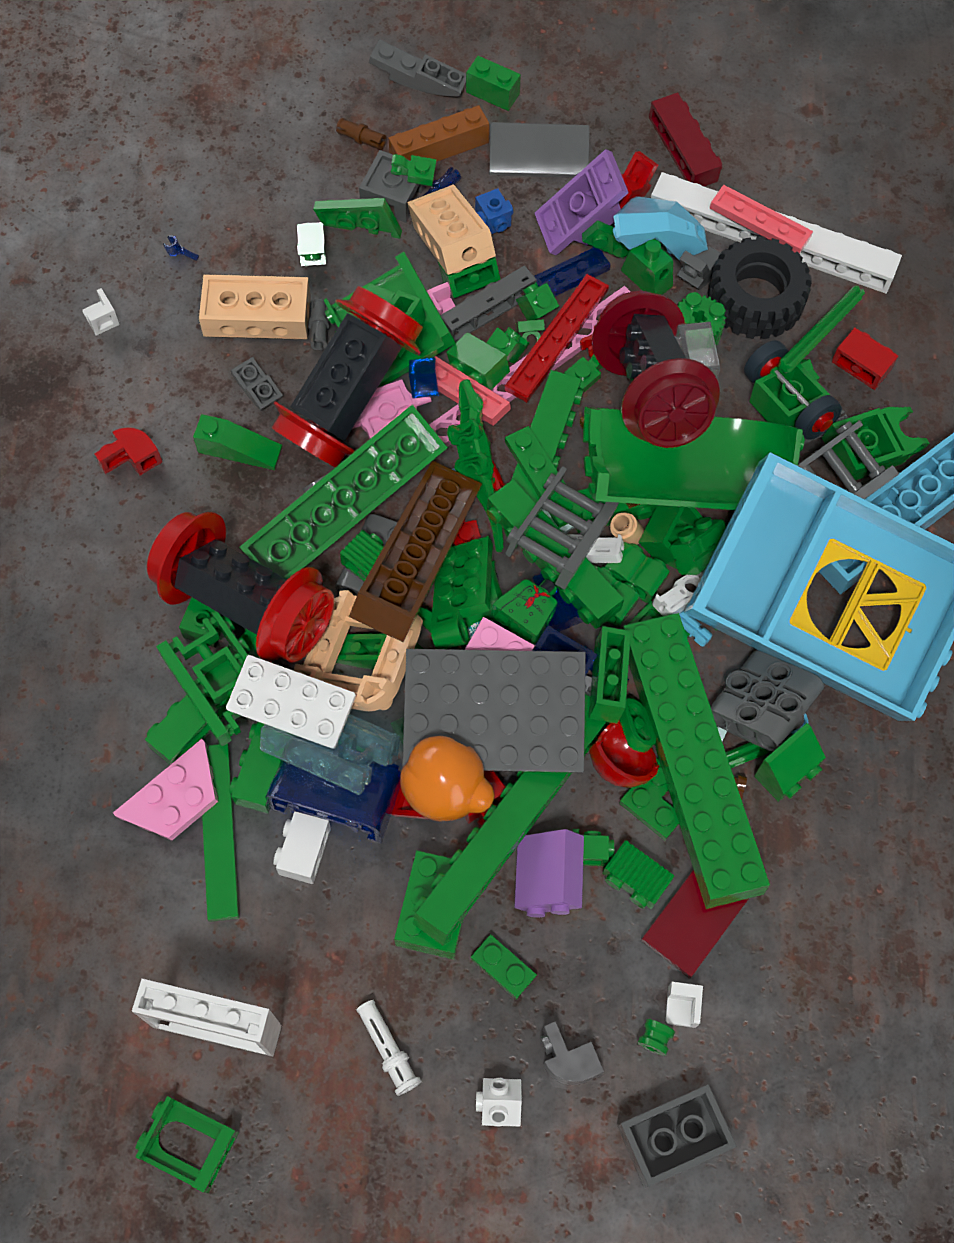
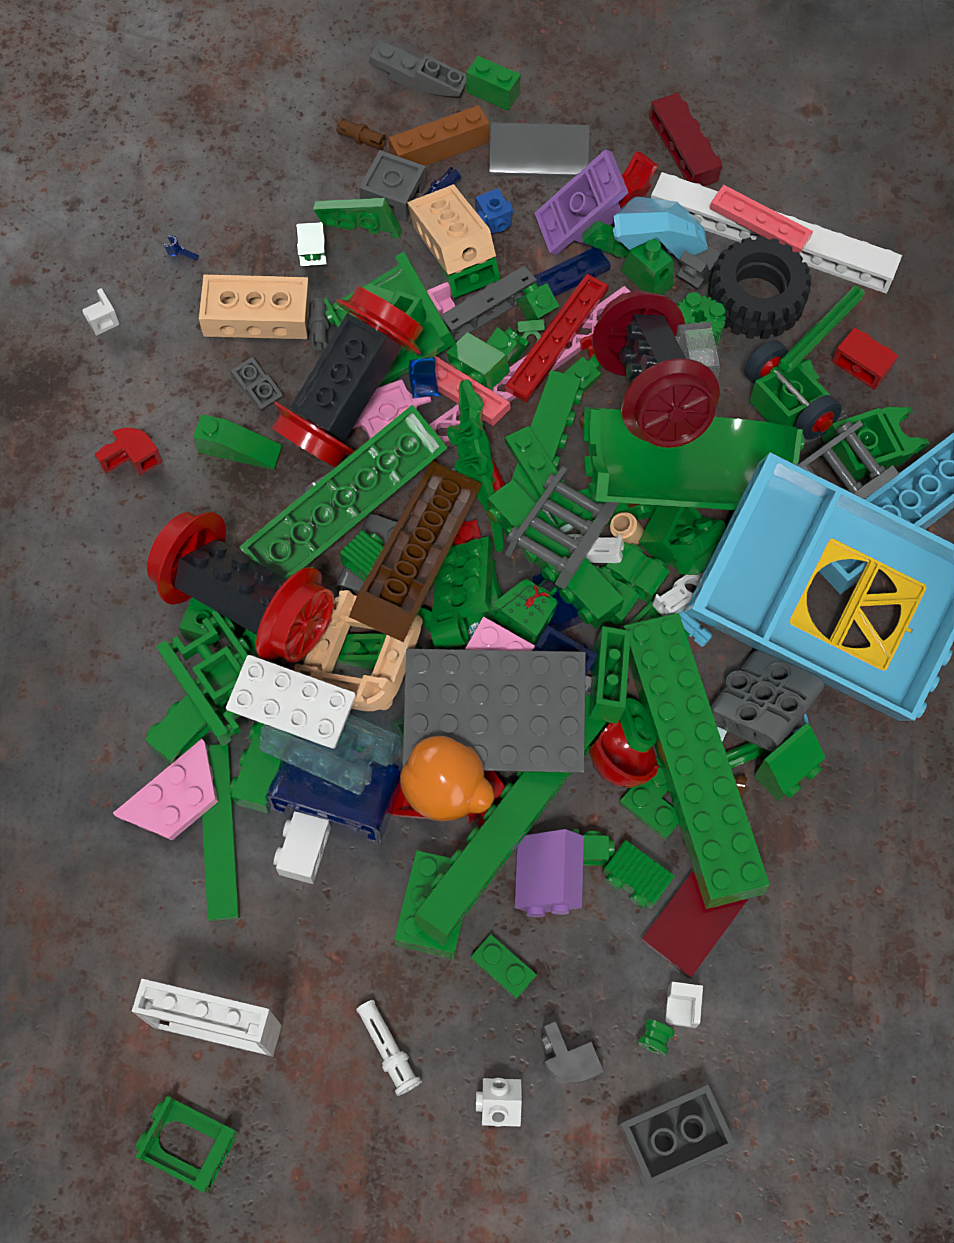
green plate [391,154,437,186] -> none

